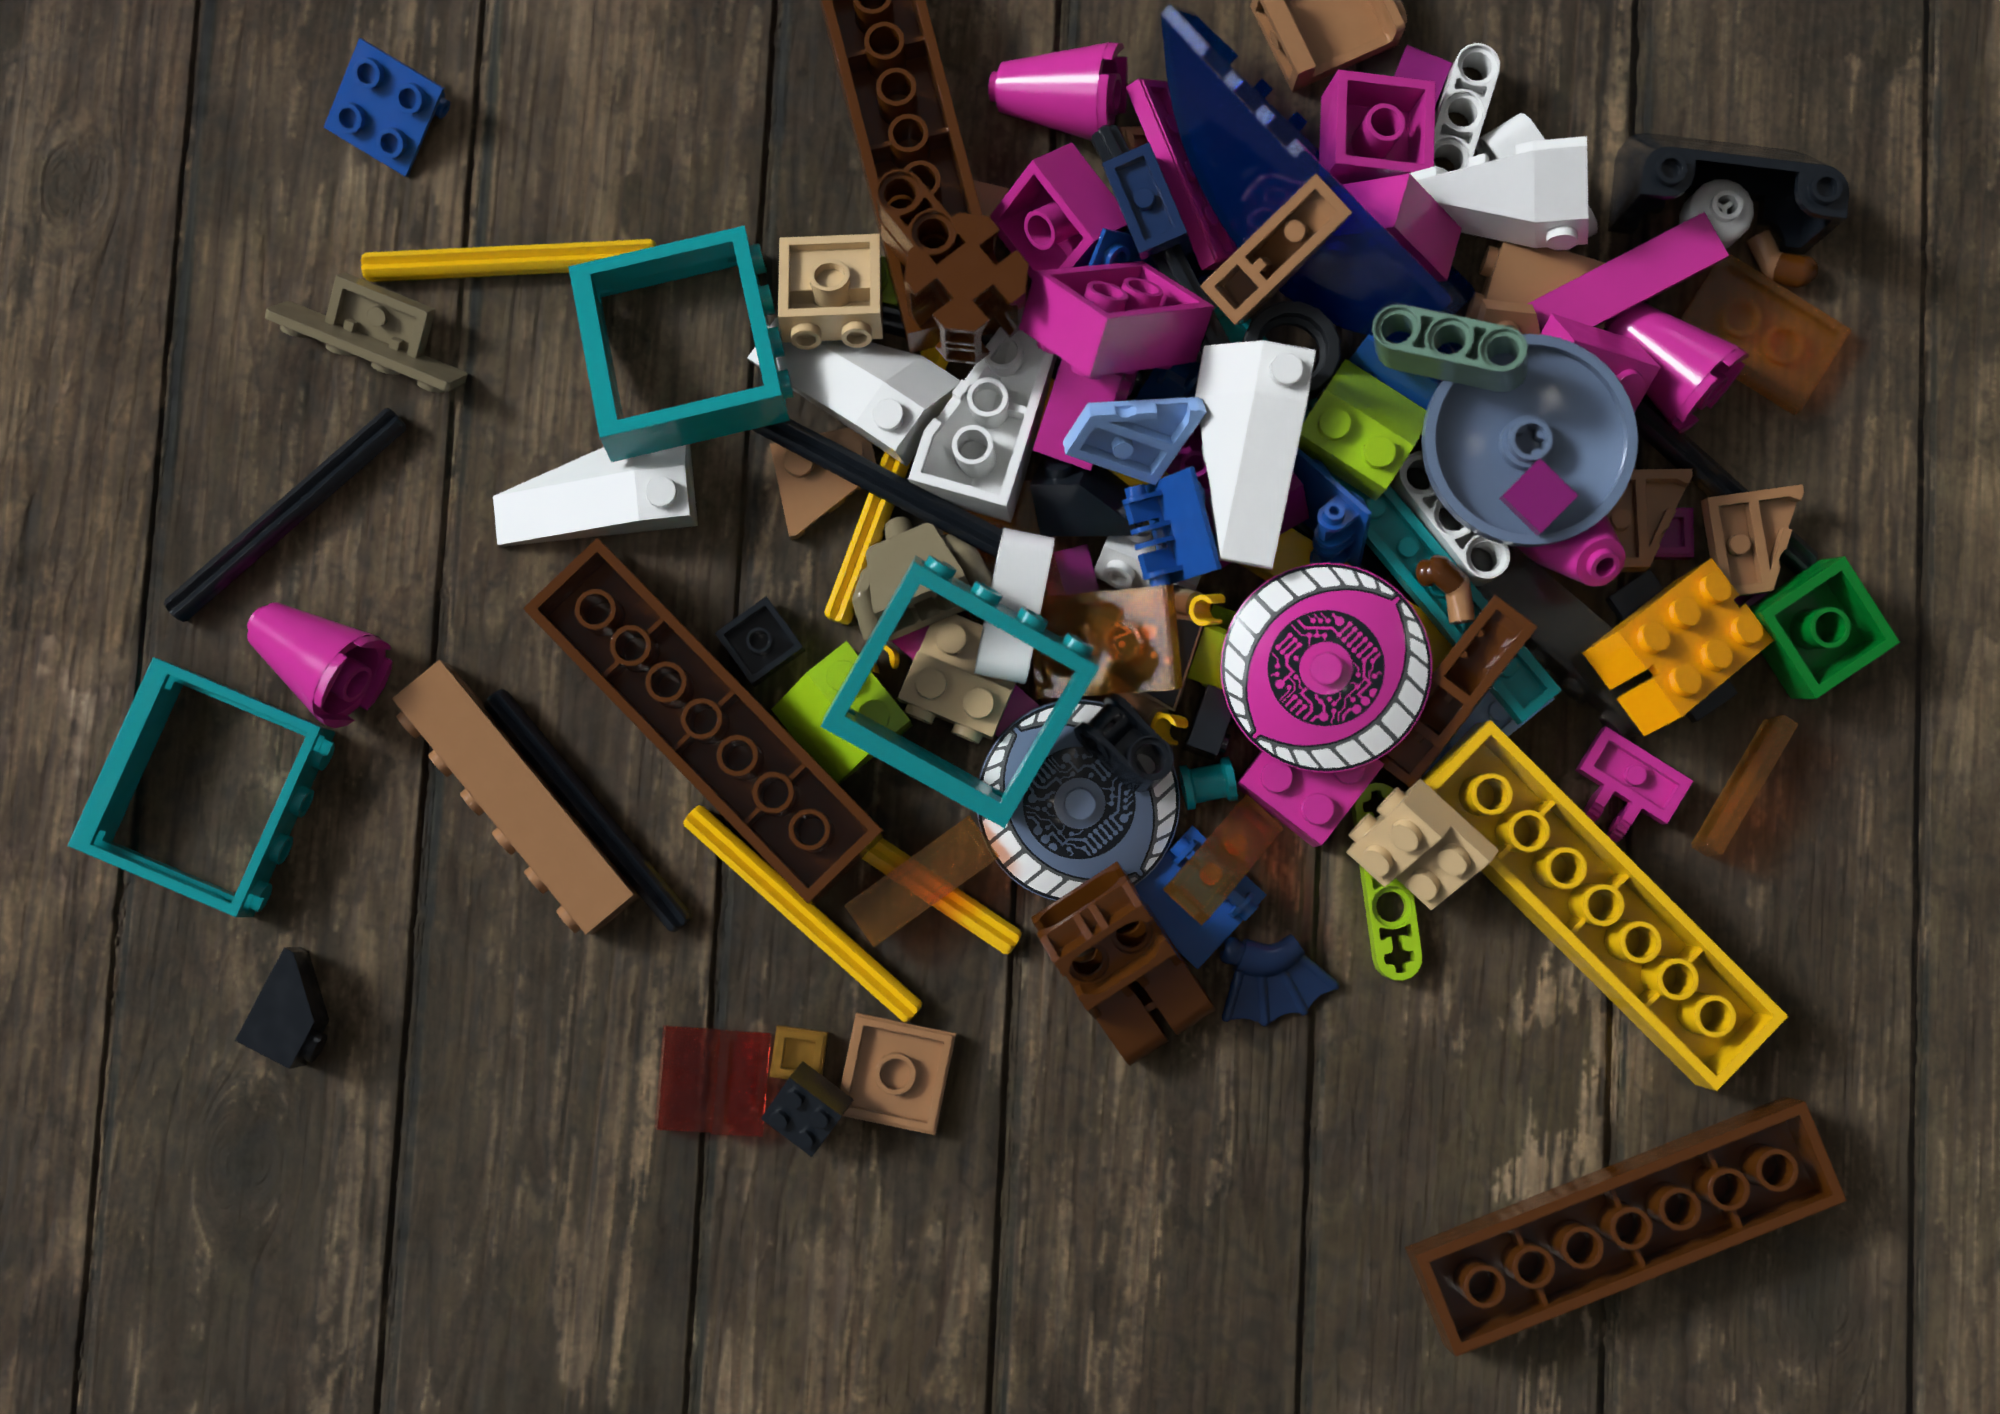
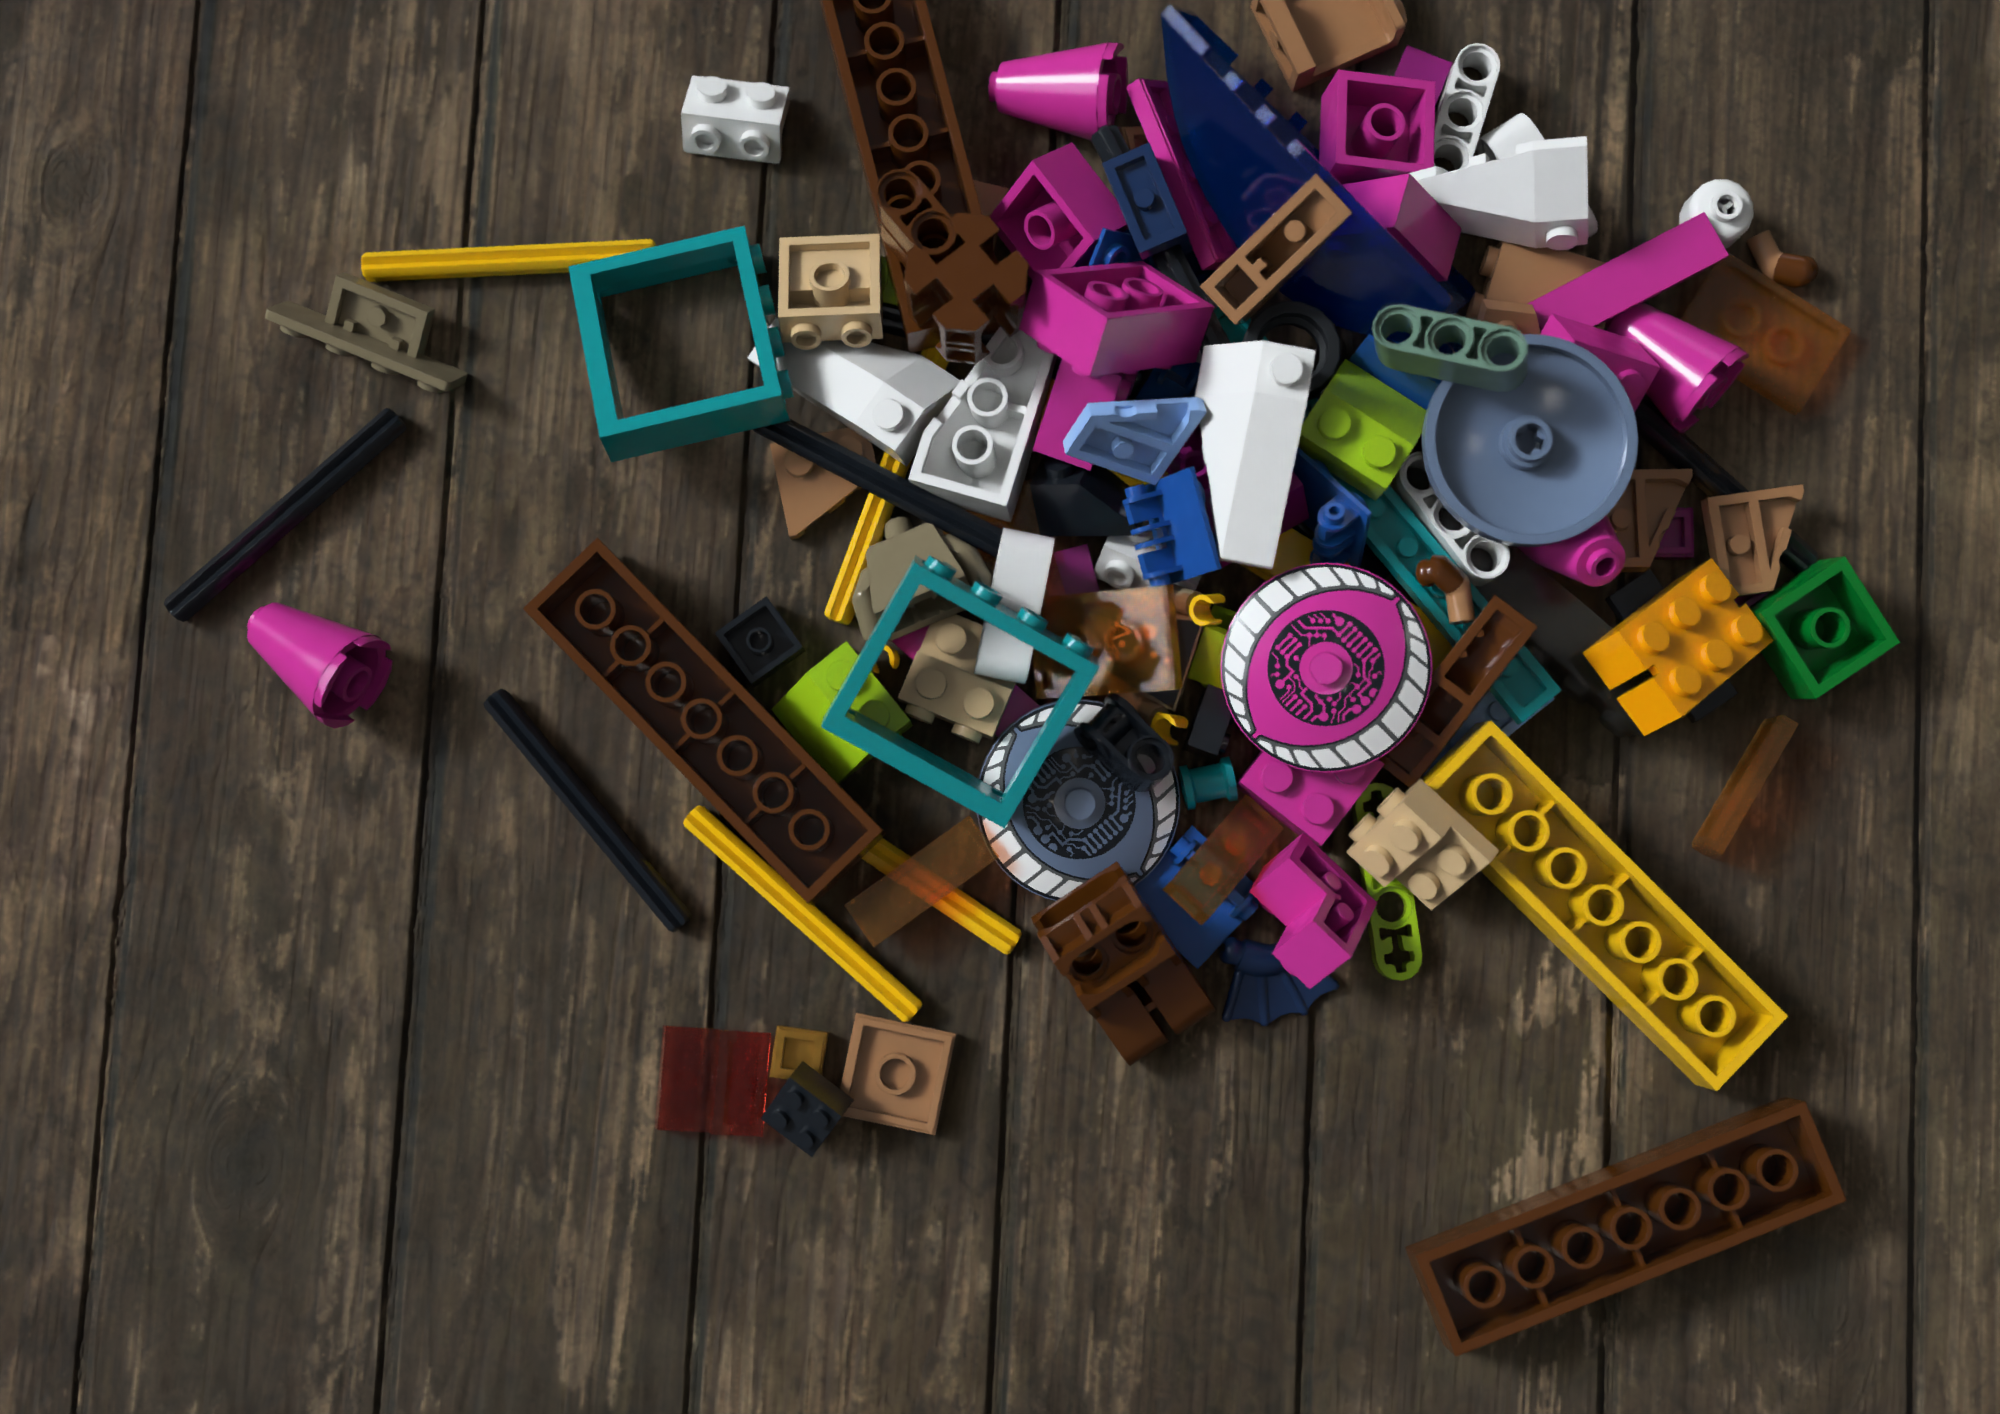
teal window [67,657,336,918] -> none
black slope [235,947,329,1069] -> none
blue hinge [323,38,451,177] -> none
medium nougat brick [392,659,640,935] -> none
white wedge [493,444,698,547] -> none
magenta tile [1499,458,1579,535] -> none
dark pink hinge [1575,726,1693,843] -> none
black windscreen [1608,133,1849,255] -> none
none -> white bracket [681,75,790,164]
none -> dark pink brick [1249,833,1377,989]

